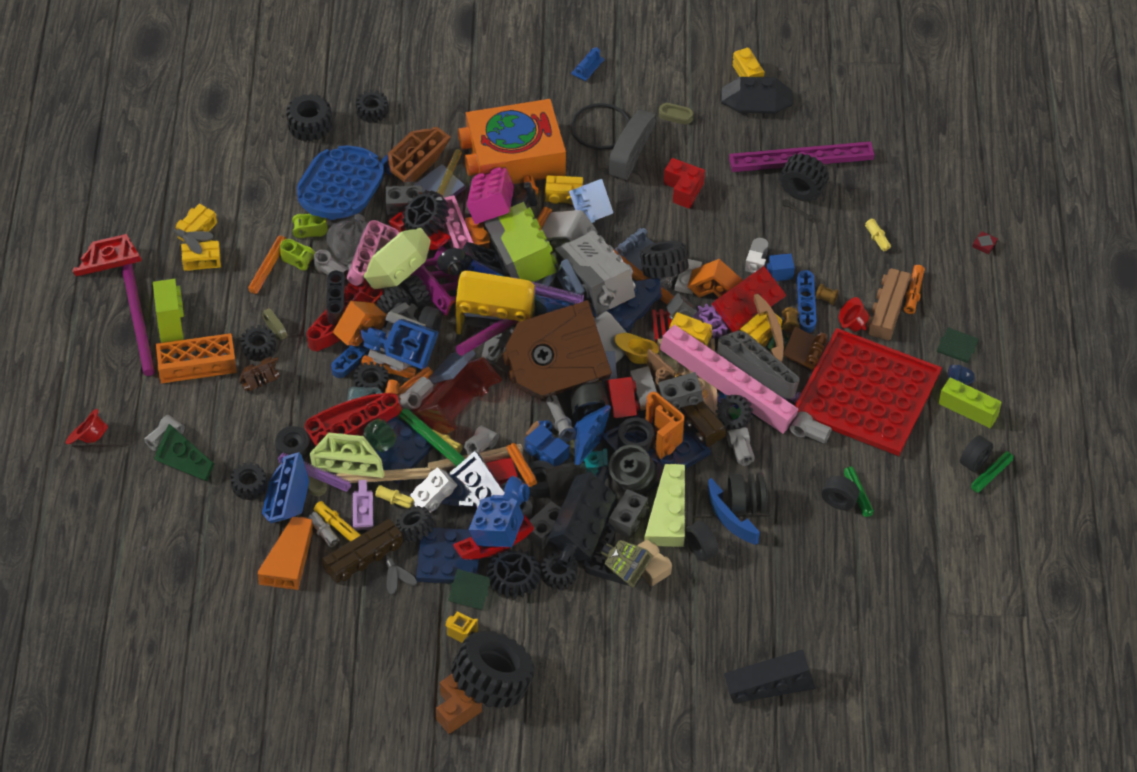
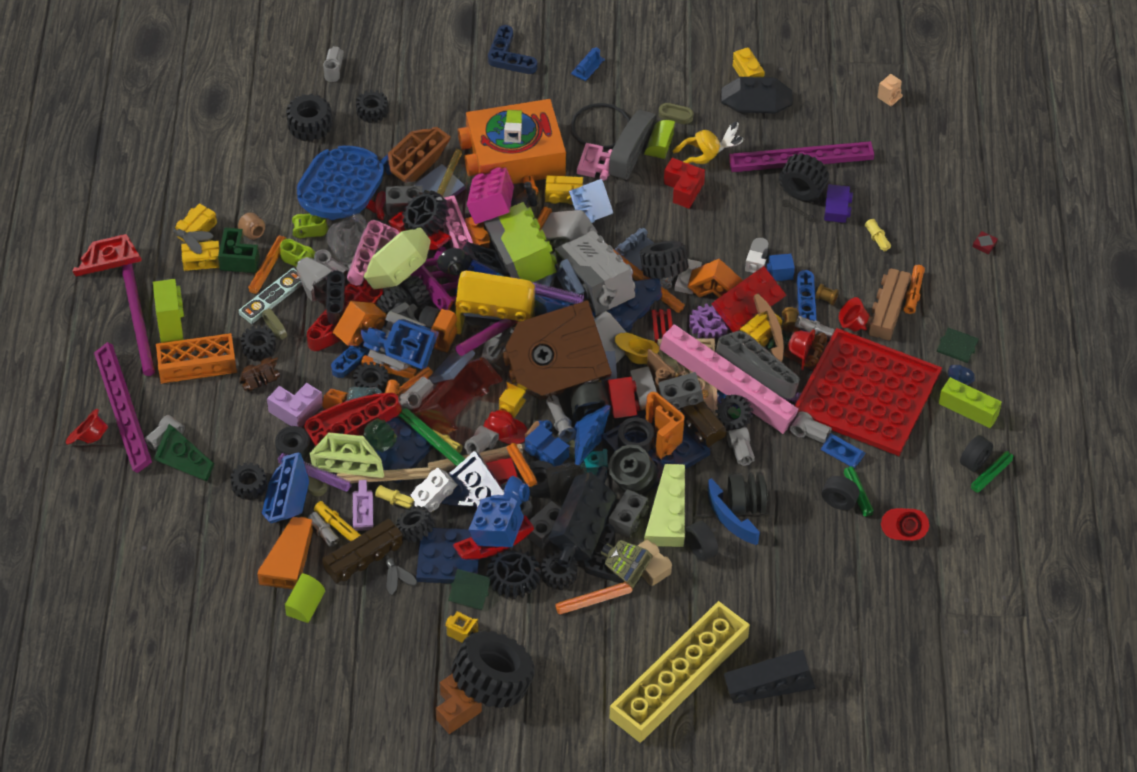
dark grey brick [666,293,697,320] -> none
yellow brick [669,312,713,346] -> none
none -> magenta plate [94,342,152,473]
none -> dark green brick [218,228,260,273]
none -> medium nougat head [238,213,265,240]
none -> tile [238,268,302,324]
none -> lavender brick [267,383,323,427]
none -> lime brick [285,573,325,623]
none -> light grey cone [296,257,339,303]
none -> orange slope [322,388,348,409]
none -> light grey piece [323,46,344,82]
none -> red piece [366,191,386,220]
none -> orange brick [431,309,457,353]
none -> red piece [483,410,528,445]
none -> dark blue beam [488,25,537,74]
none -> yellow window [499,382,526,418]
none -> white leg [504,110,522,143]
none -> orange axle [556,582,632,615]
none -> bright pink plate [577,143,613,181]
none -> light yellow brick [609,601,750,743]
none -> lime brick [644,120,675,159]
none -> yellow hair [673,121,743,164]
none -> red piece [788,329,815,370]
none -> light grey pin [795,316,834,340]
none -> blue slope [821,433,866,468]
none -> dark purple brick [824,184,853,223]
none -> light nougat brick [877,74,903,106]
none -> red piece [881,508,929,541]

